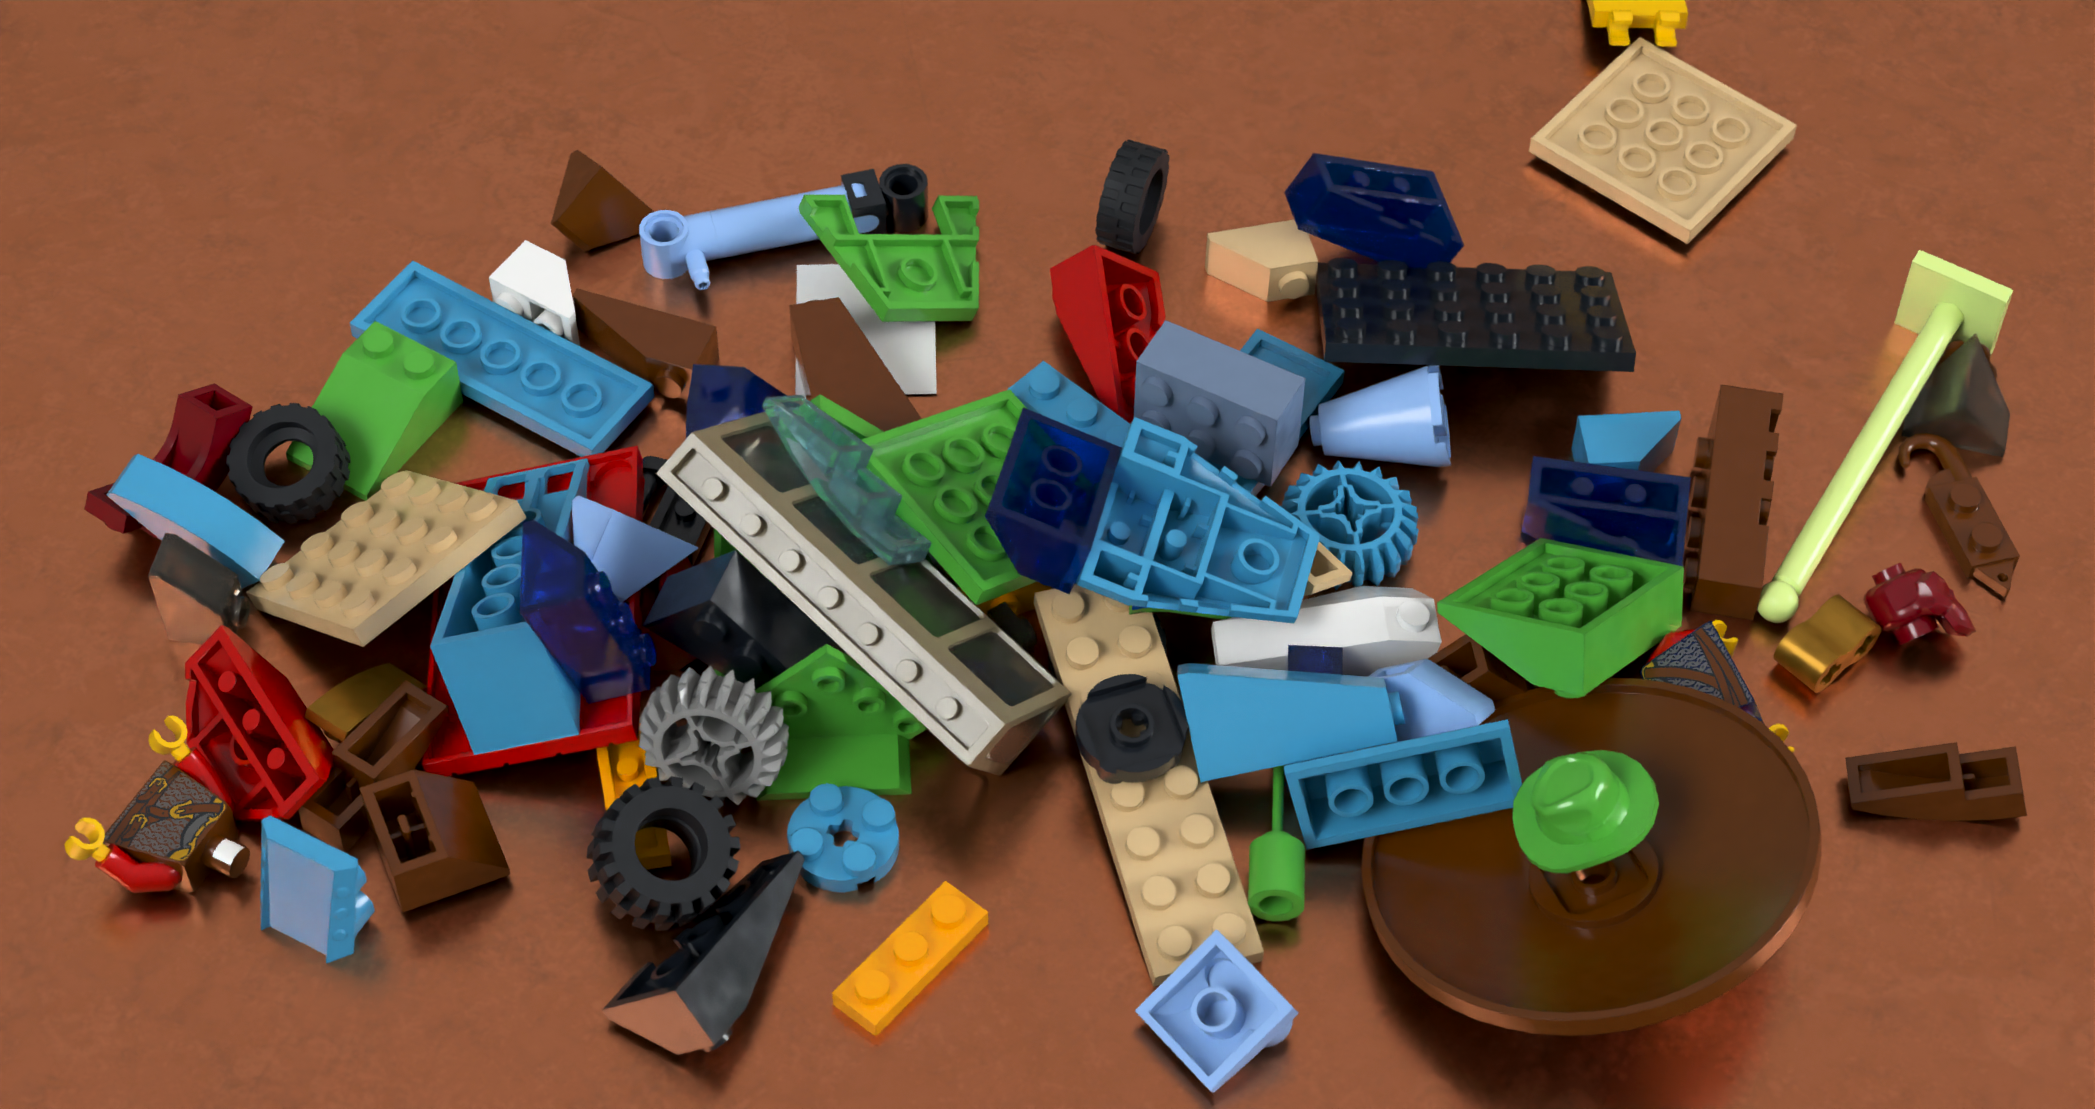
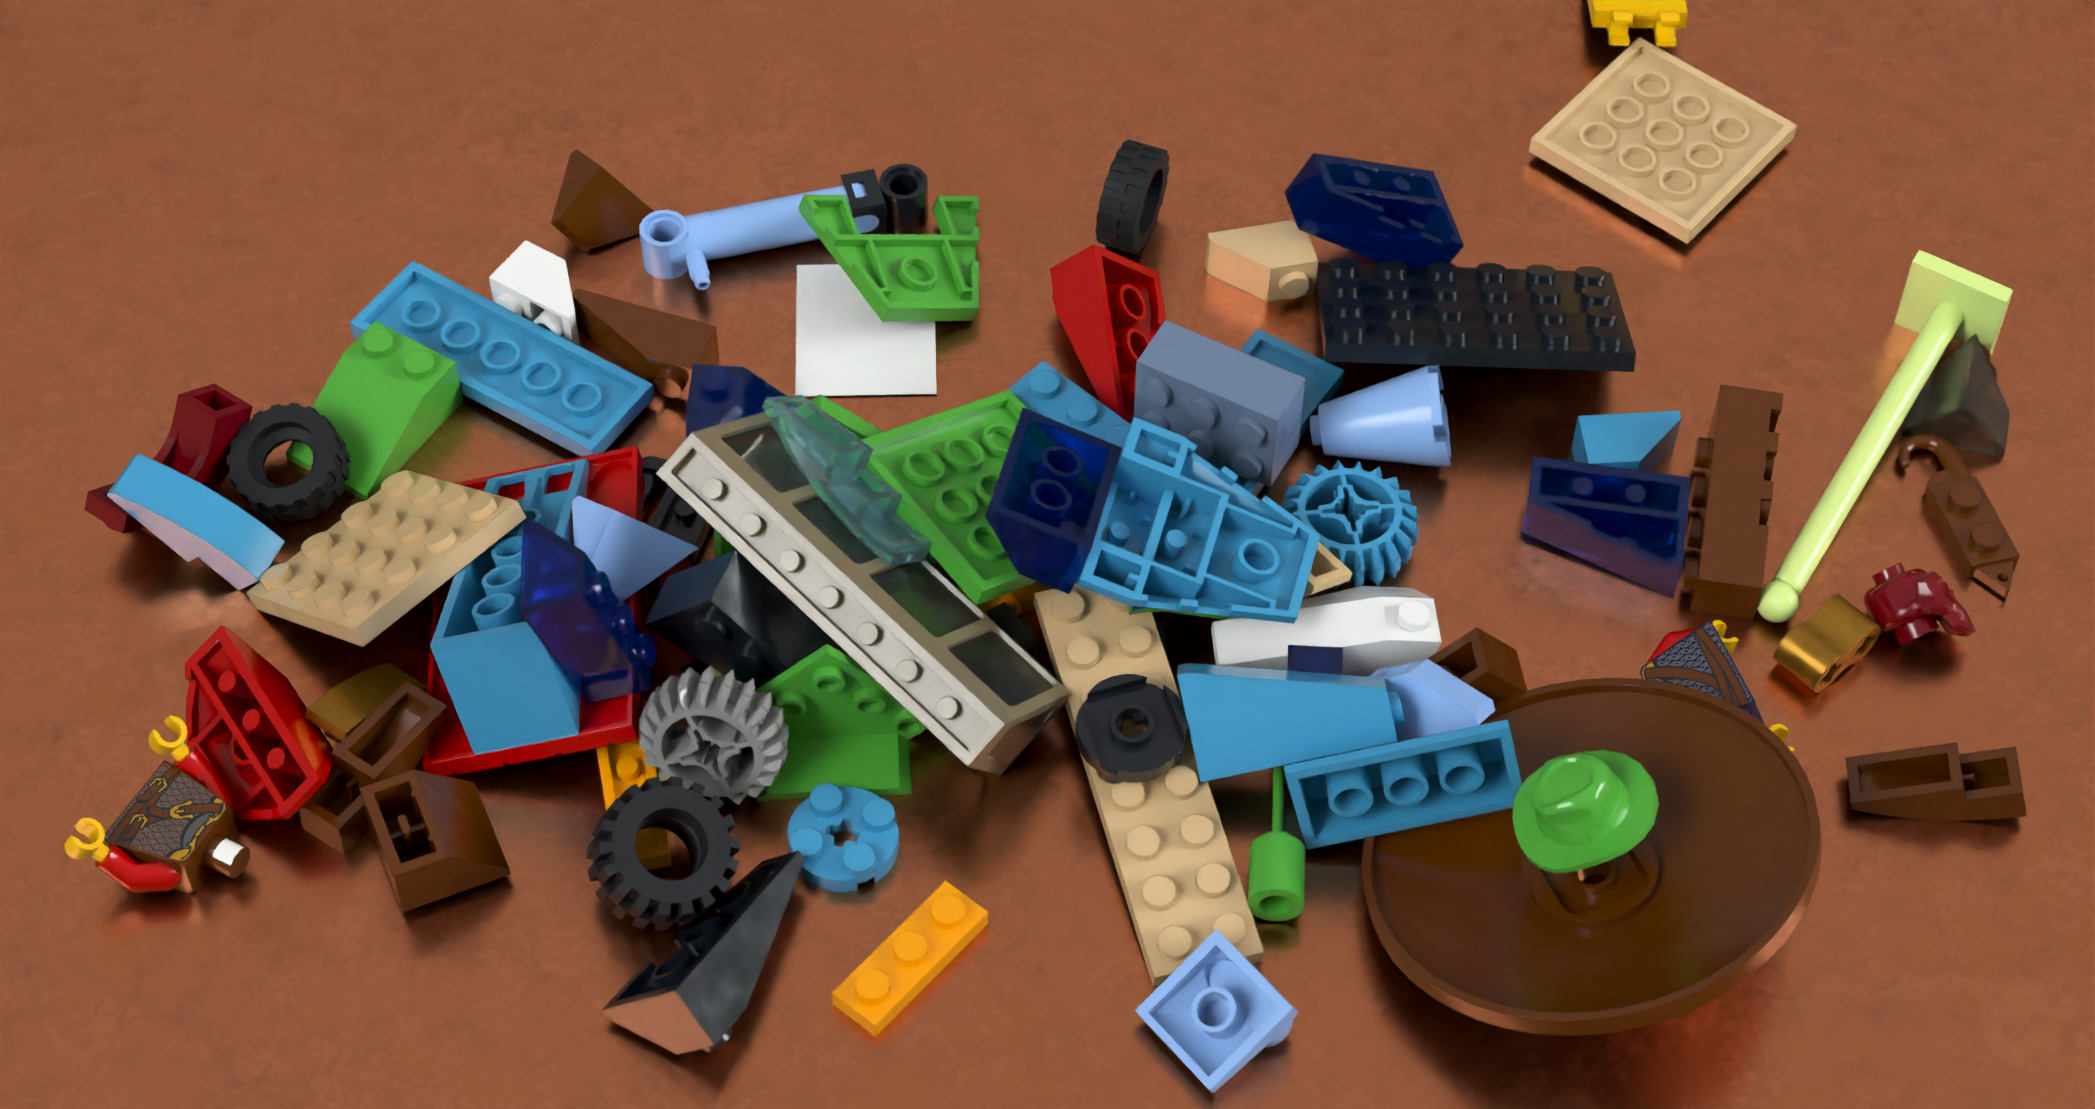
clear smoke slope [148,533,250,644] -> none
dark azure slope [260,816,375,964] -> none
reddish brown slope [789,297,922,432] -> none
bright green slope [1437,538,1684,698] -> none

